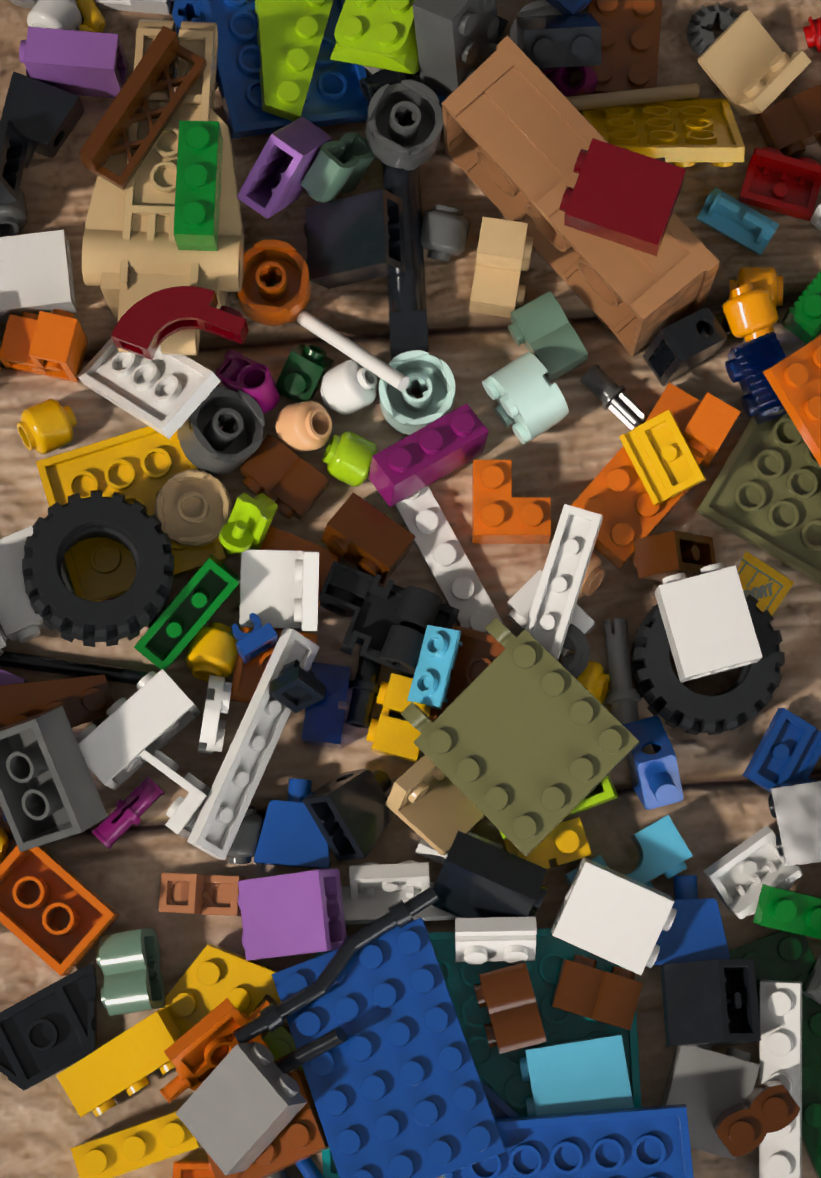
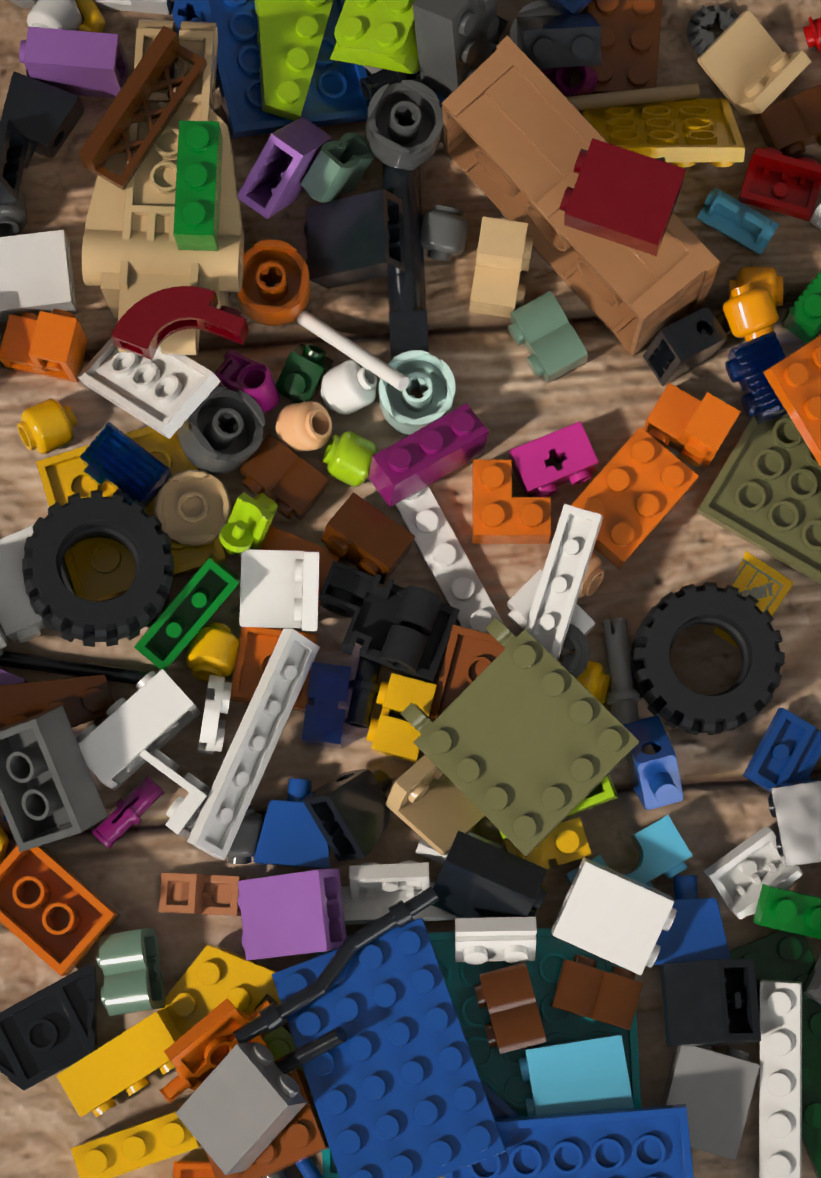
blue tile [232,613,278,664] -> none
black tile [269,659,326,713] -> none
medium azure hinge [407,625,463,710] -> none
light aqua brick [482,352,569,445] -> none
dark grey axle [580,364,647,430] -> none
yellow plate [619,410,706,506] -> none
reddish brown brick [633,530,716,581] -> none
white brick [654,563,763,683] -> none
reddish brown brick [713,1079,800,1157] -> none
none -> clear blue brick [80,422,172,507]
none -> dark pink brick [508,421,599,497]

